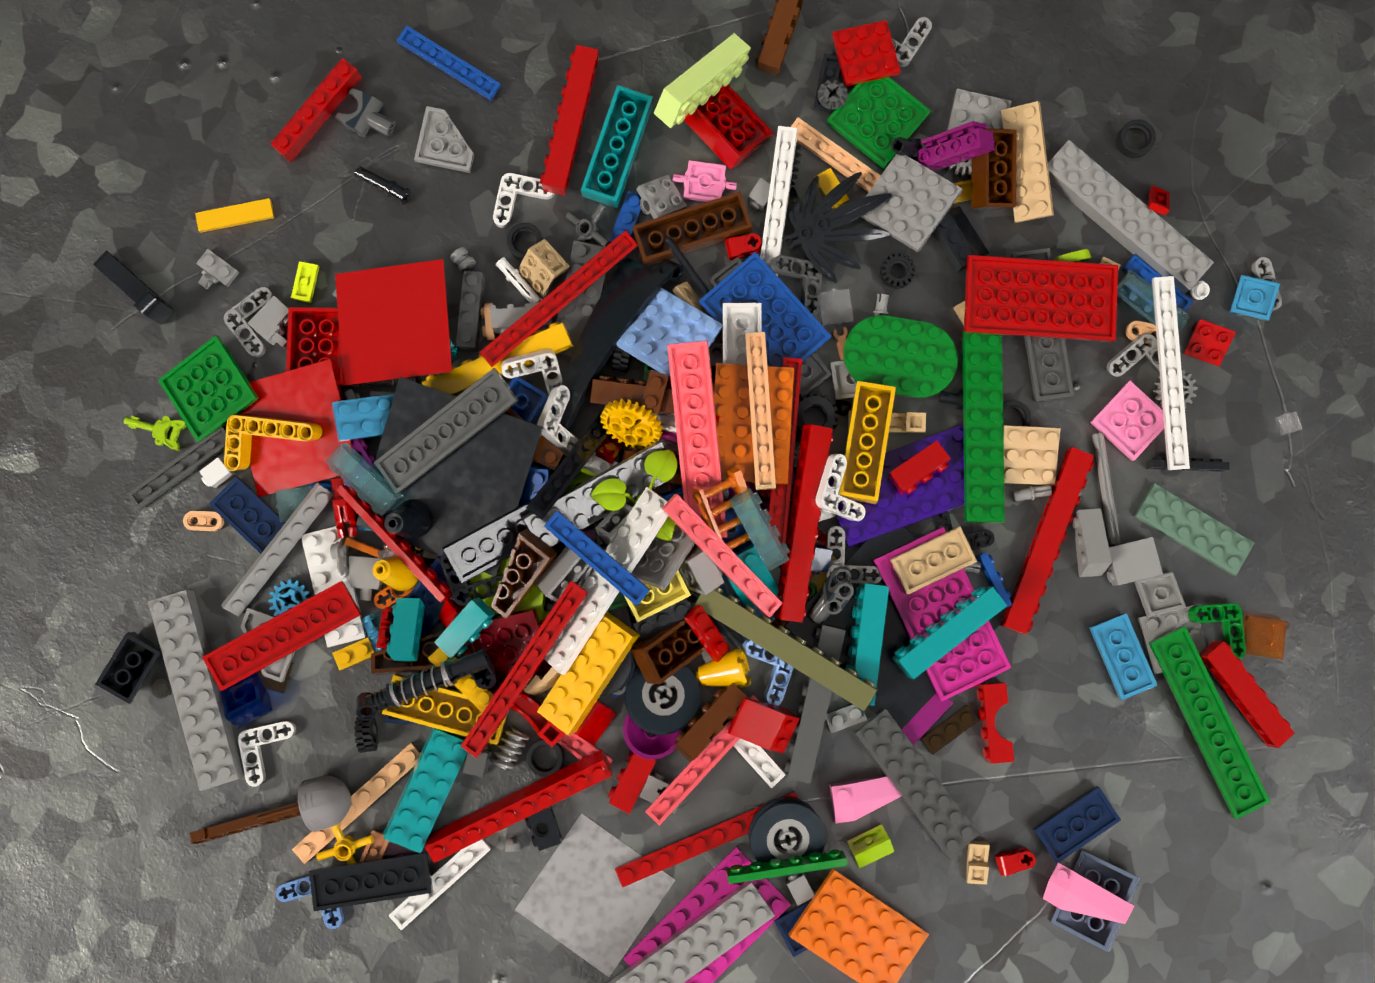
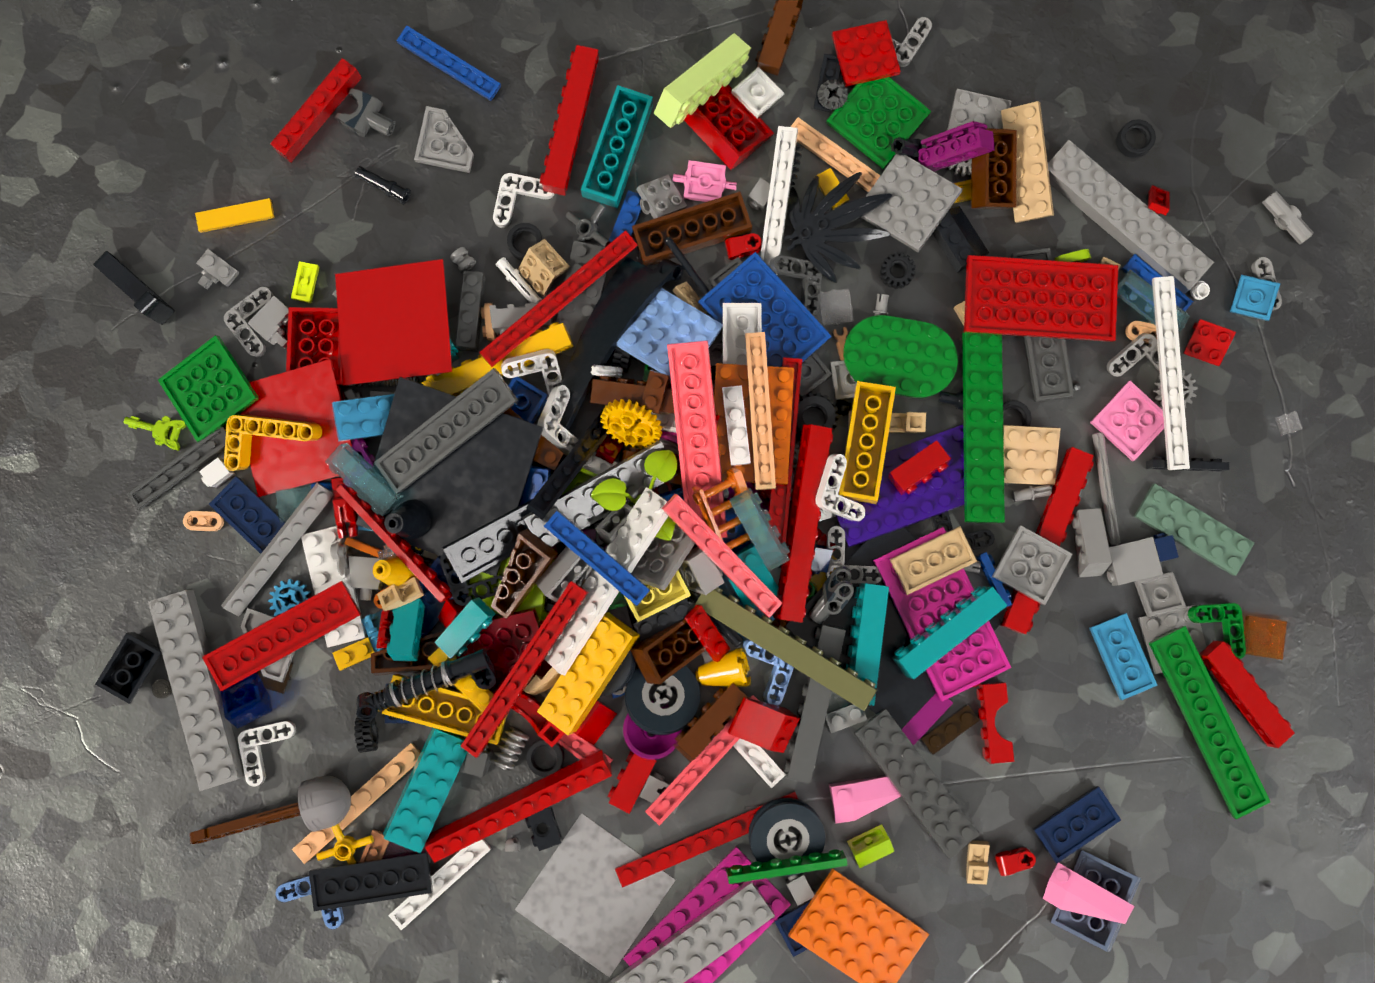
none -> tan slope [377,577,424,611]
none -> white axle [591,365,623,378]
none -> white plate [722,385,751,466]
none -> white tile [731,67,784,118]
none -> light grey plate [992,526,1072,605]
none -> dark blue brick [1153,533,1179,562]
none -> light grey piece [1262,191,1314,245]

